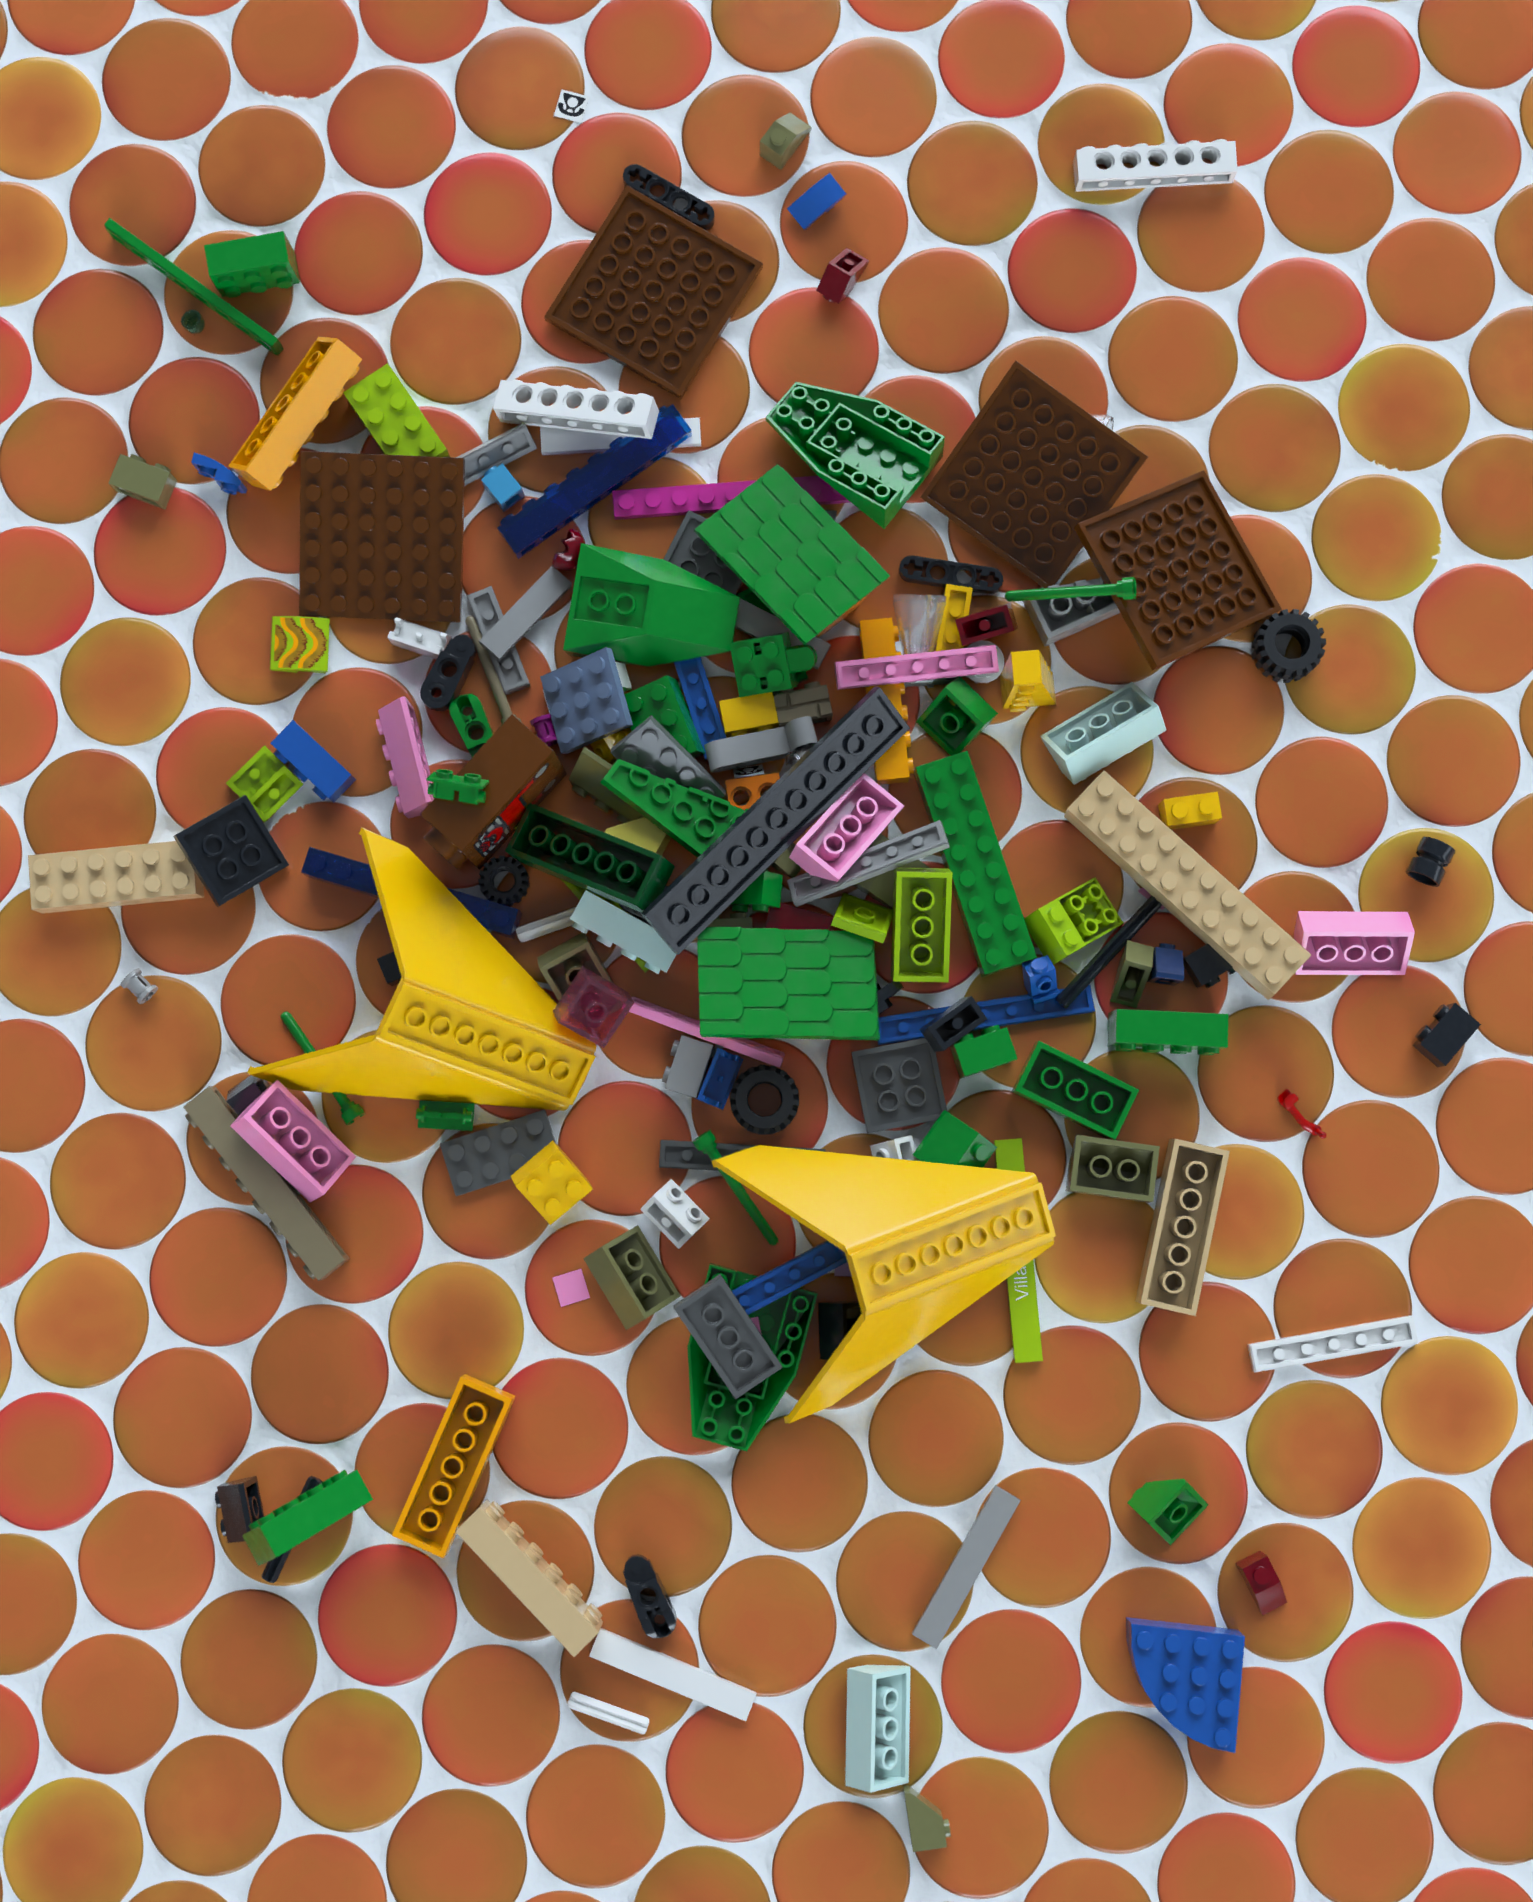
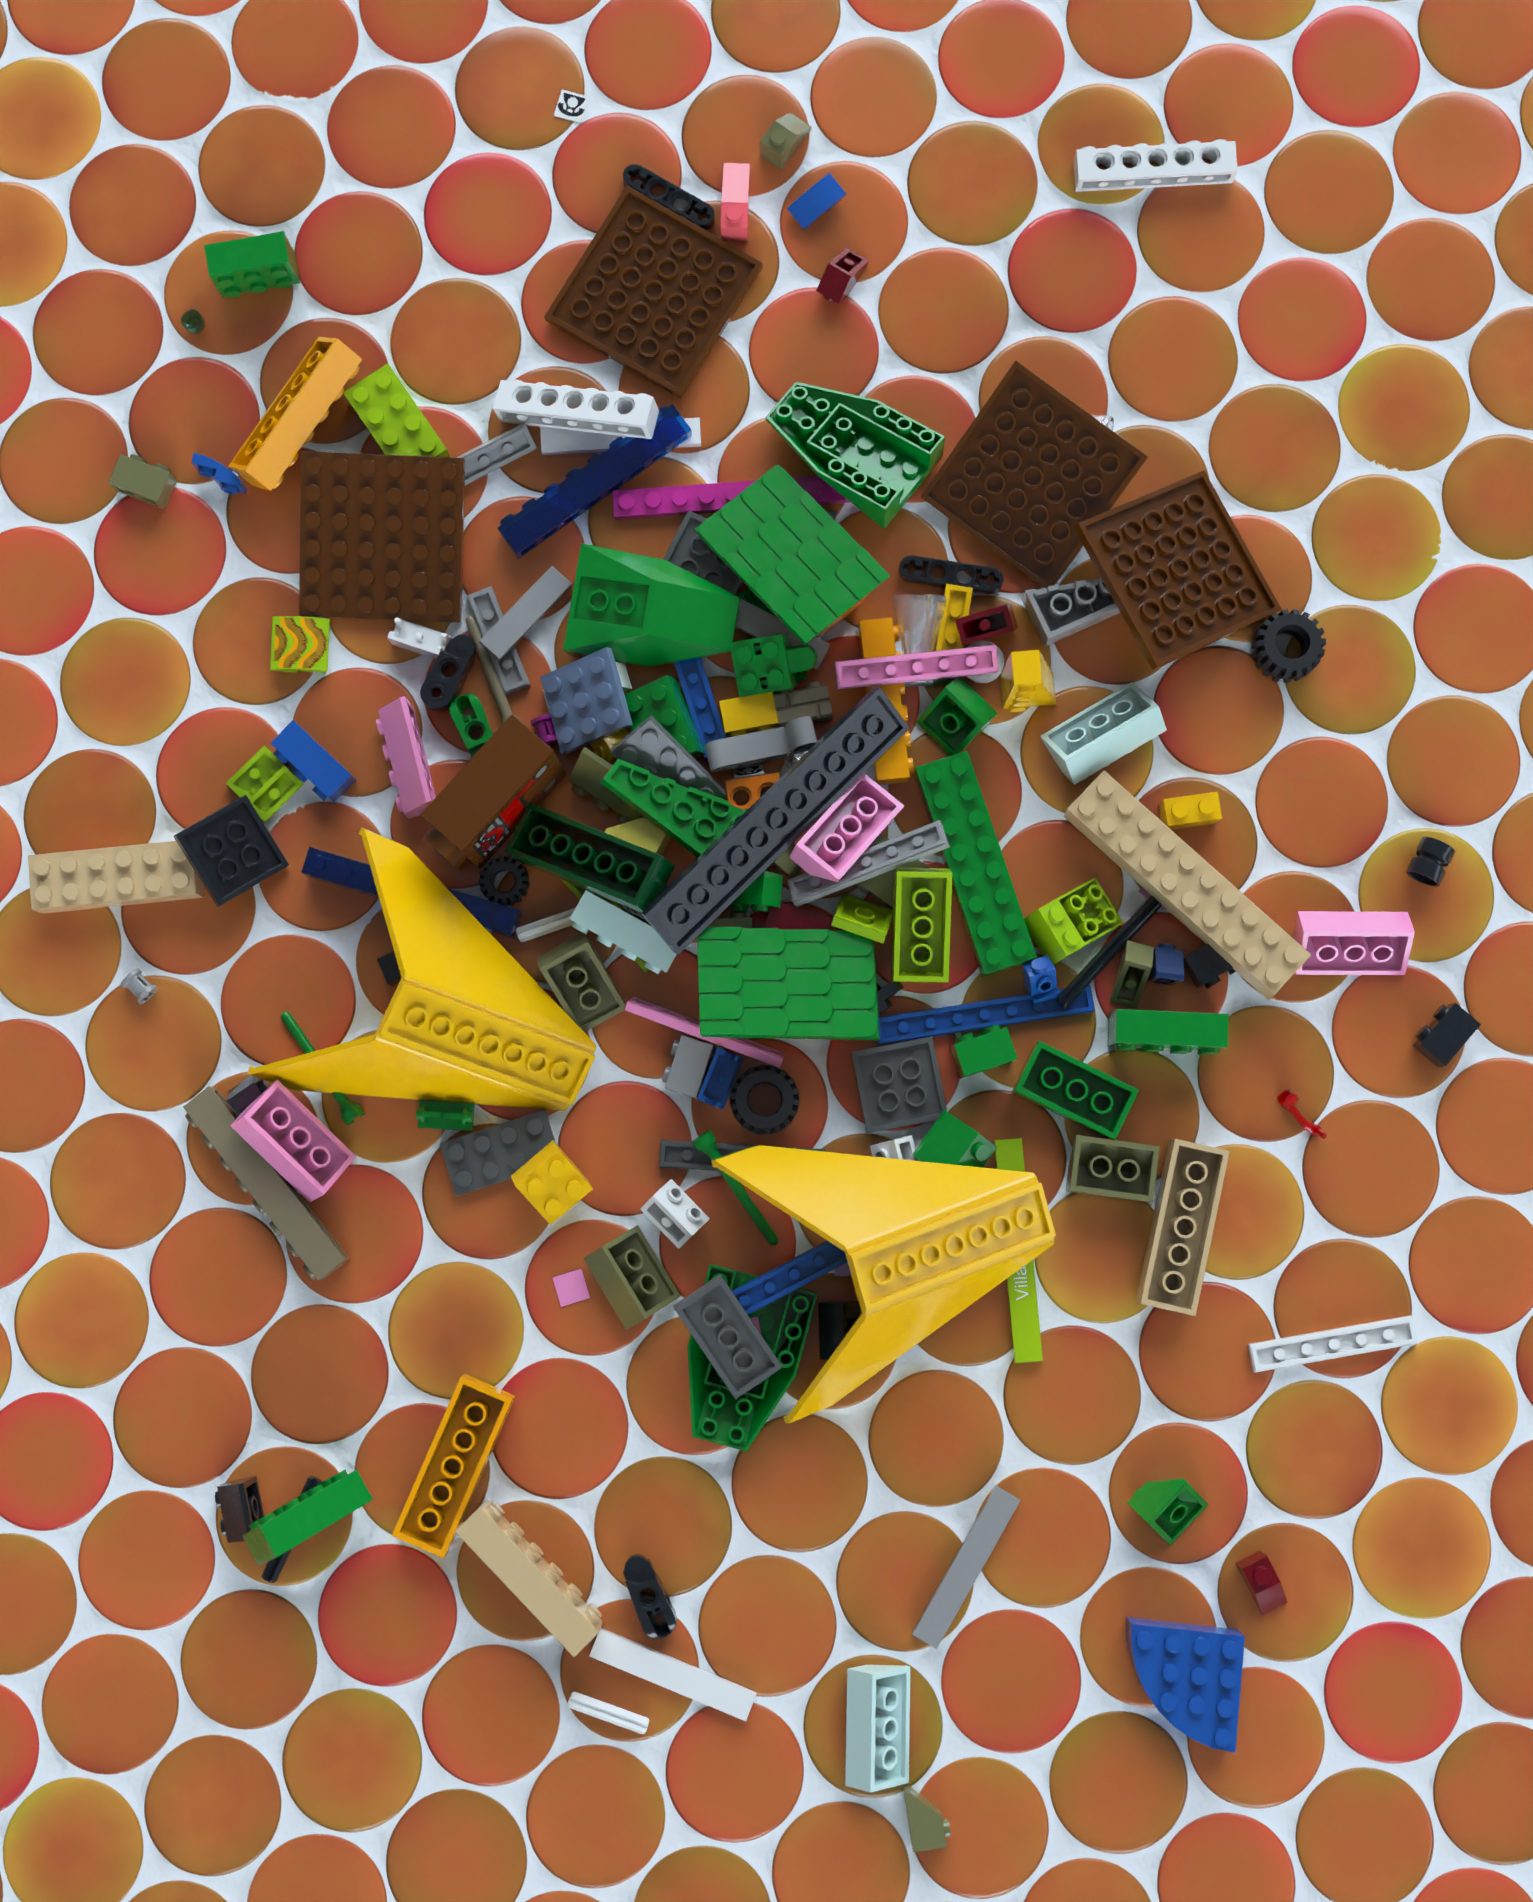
green tile [104,218,284,355] -> none
green hinge [427,769,489,805] -> none
dark azure brick [481,463,525,512] -> none
dark red hair [552,529,585,570] -> none
clear pink brick [553,966,634,1048] -> none
black brick [919,996,987,1052] -> none
green piece [1005,577,1137,602] -> none
none -> coral slope [721,163,750,242]

